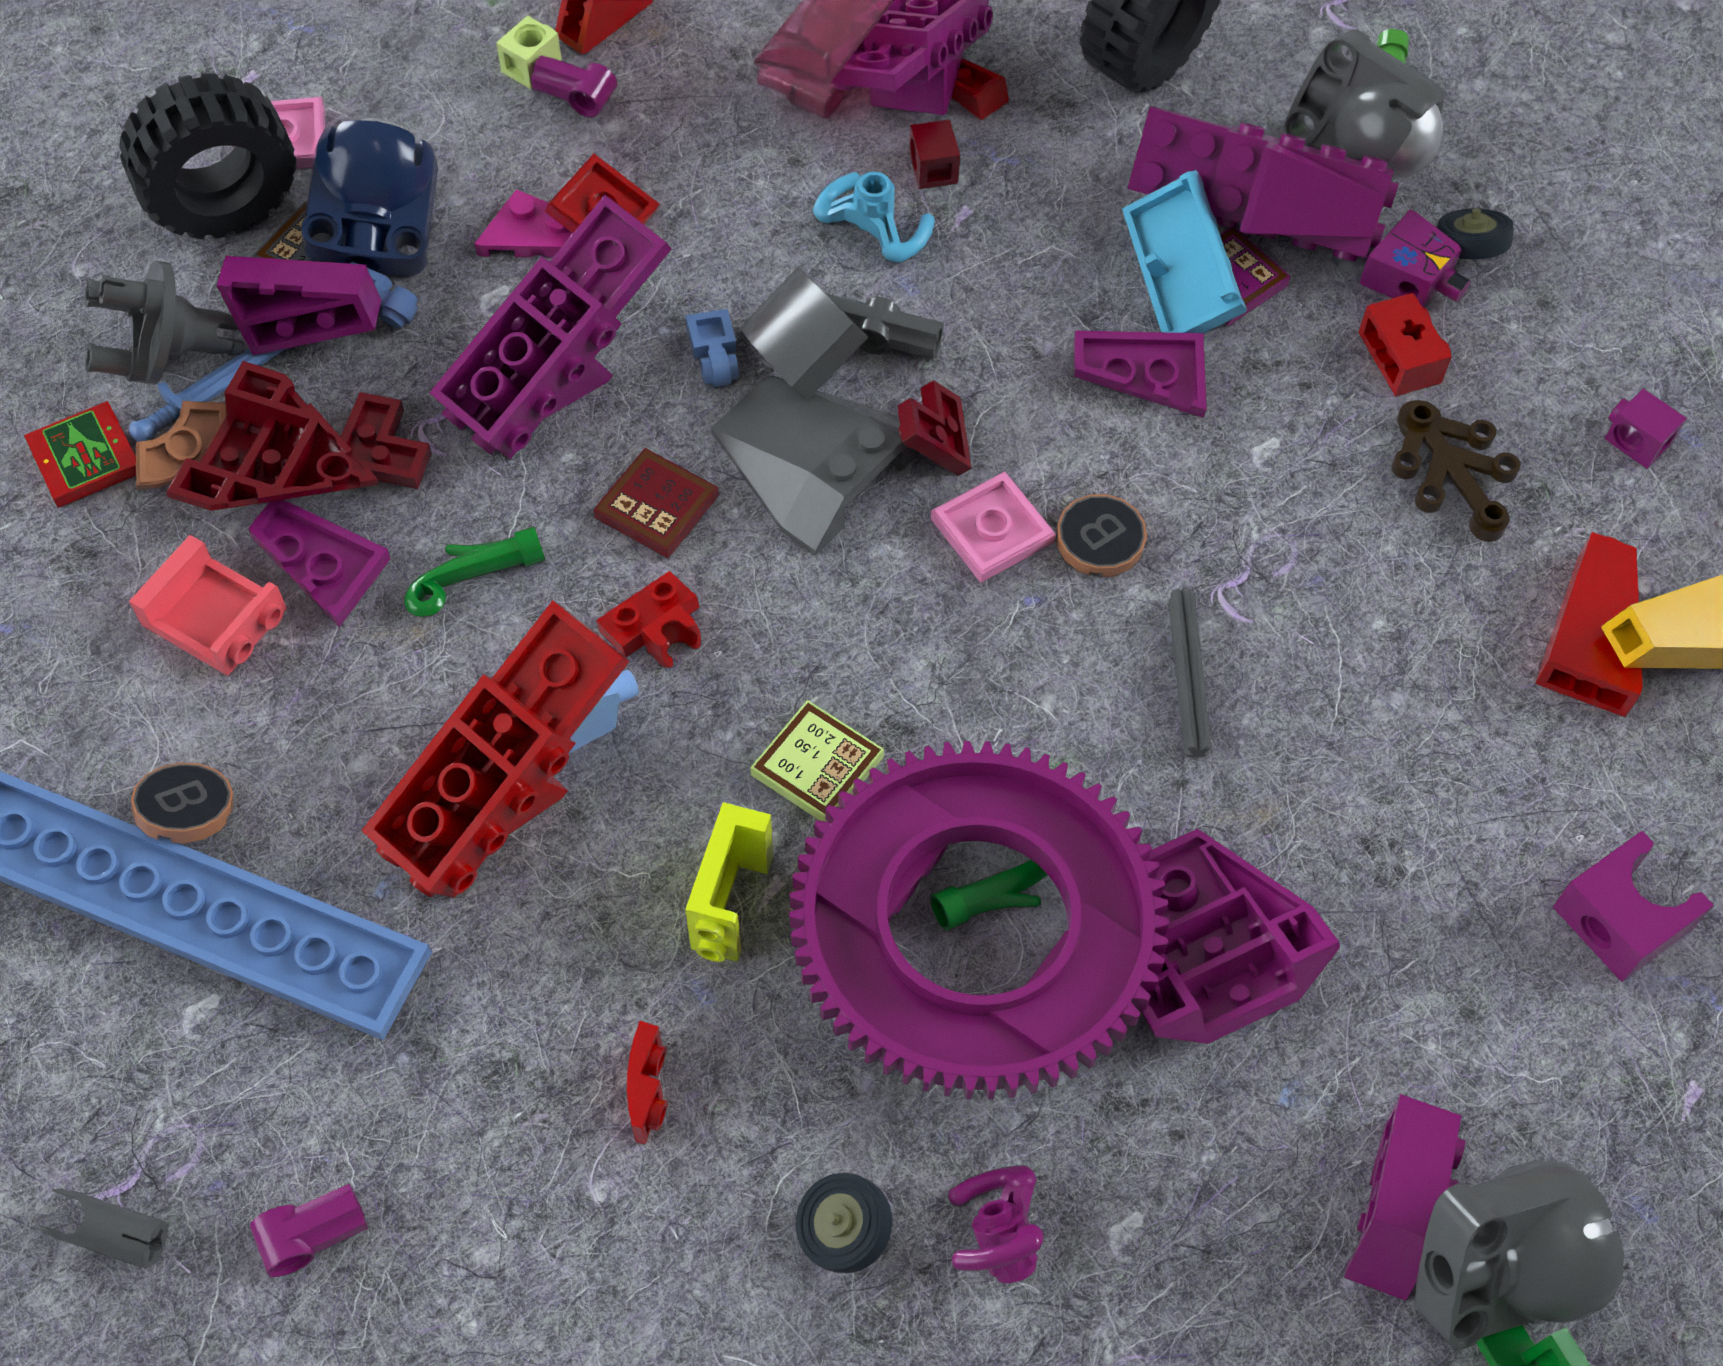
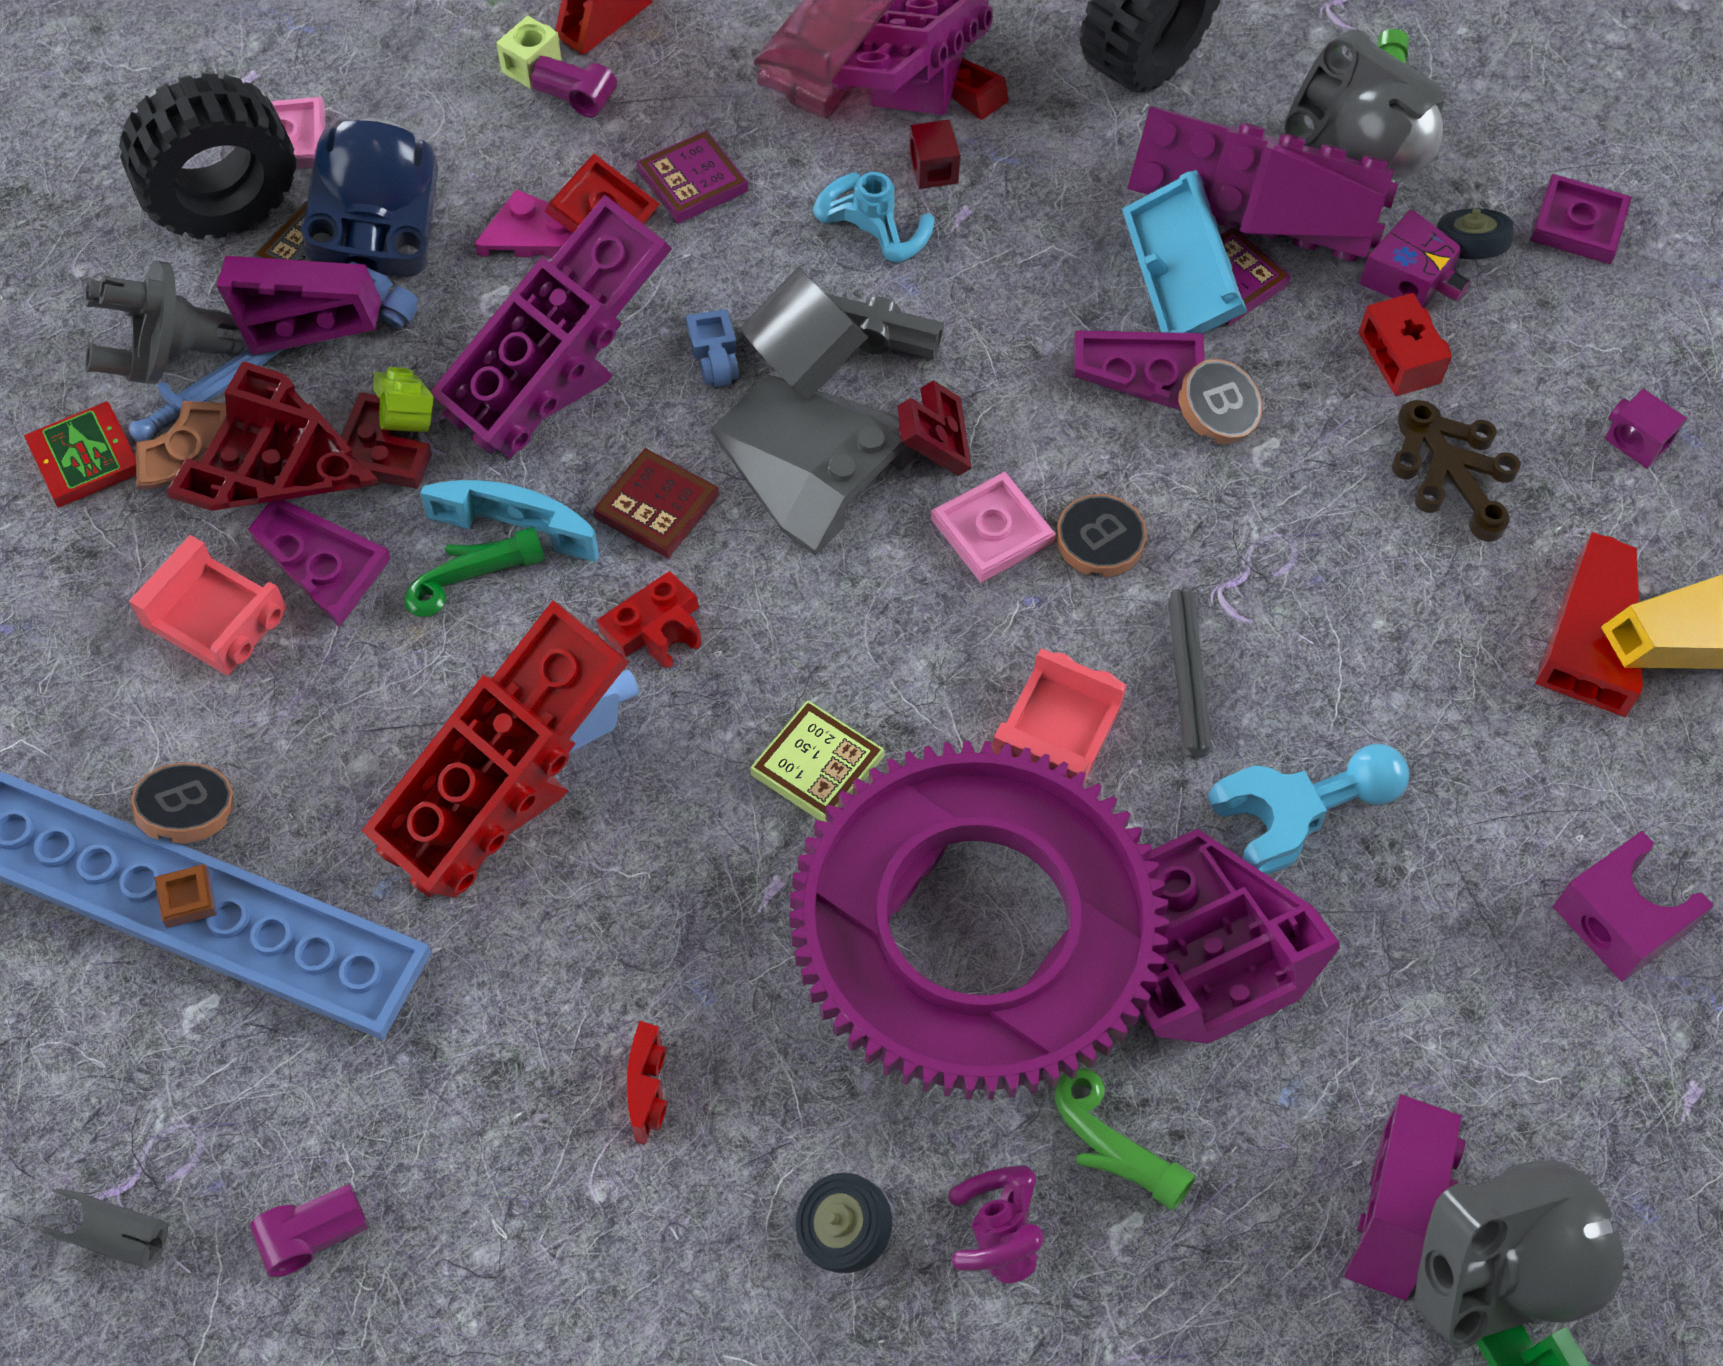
neon yellow panel [685,802,773,962] -> none
green plant [930,860,1048,931] -> none
none -> dark orange tile [154,864,217,928]
none -> lime plate [373,367,433,433]
none -> medium azure slope [420,480,599,562]
none -> magenta tile [636,130,748,224]
none -> coral panel [992,649,1127,783]
none -> bright green plant [1054,1068,1196,1212]
none -> tile [1178,359,1262,444]
none -> medium azure piece [1207,744,1409,875]
none -> magenta tile [1530,173,1632,264]

